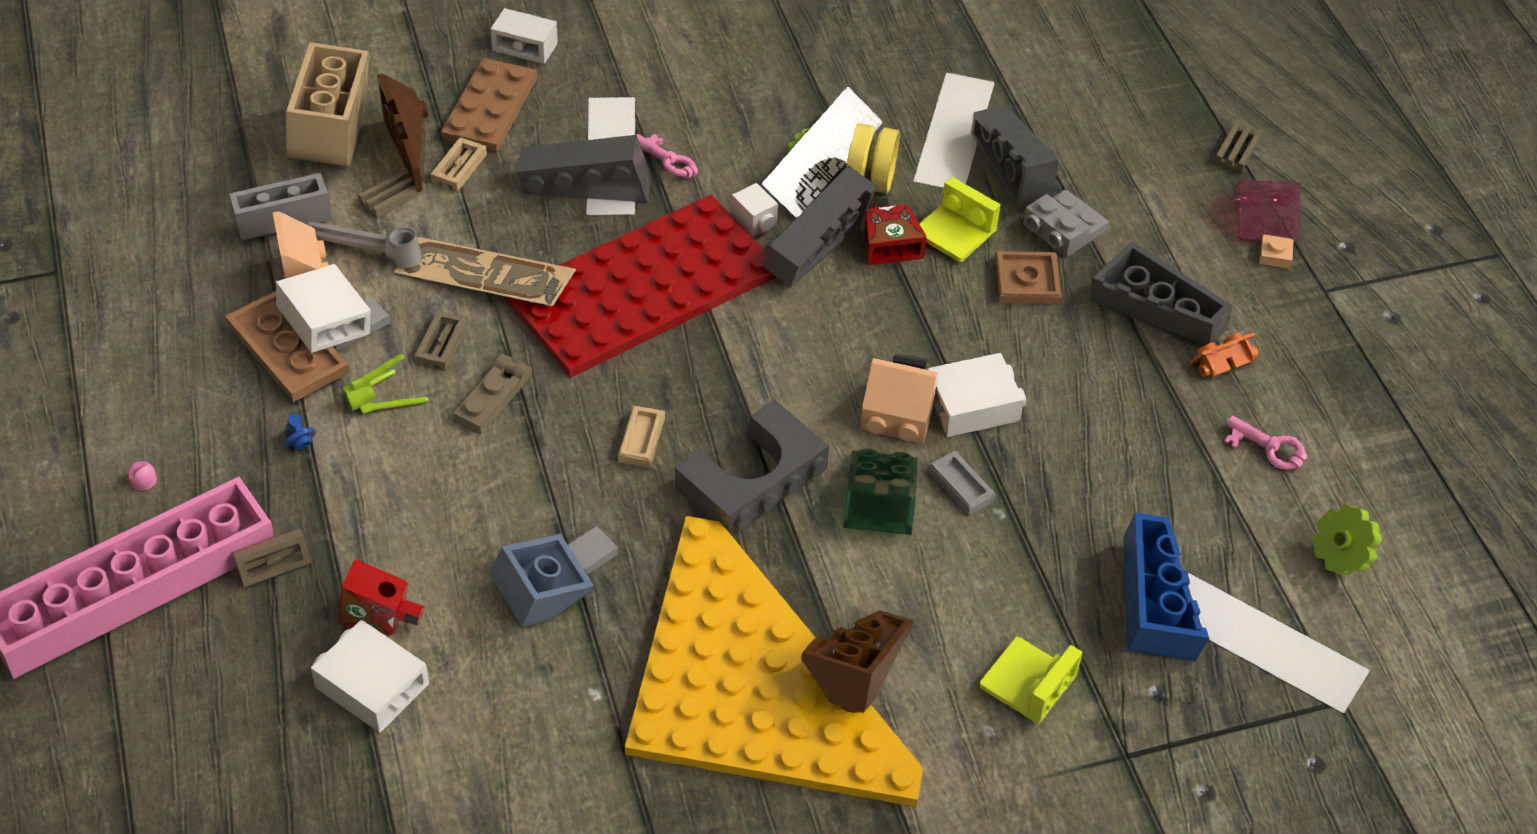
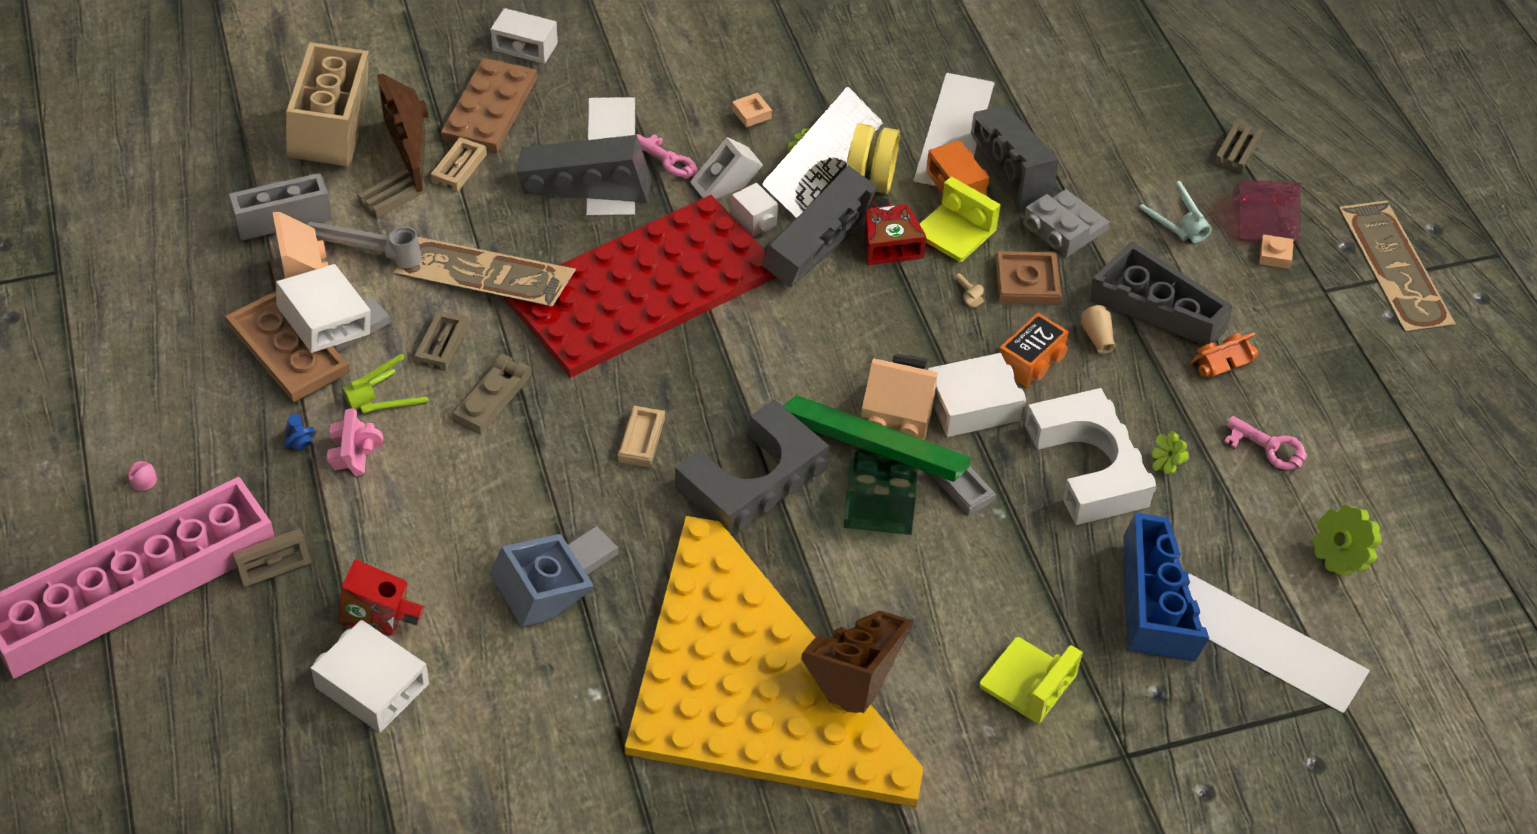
none -> bright pink hips [327,408,383,476]
none -> white slope [690,137,763,199]
none -> light nougat plate [732,93,772,128]
none -> green tile [783,395,971,482]
none -> orange brick [926,140,990,196]
none -> tan hand [955,273,984,309]
none -> brick [999,313,1069,388]
none -> white arch [1025,388,1156,525]
none -> tan cone [1081,305,1116,354]
none -> light aqua plant [1139,181,1212,243]
none -> lime plant [1152,431,1189,474]
none -> sticker [1339,200,1456,331]

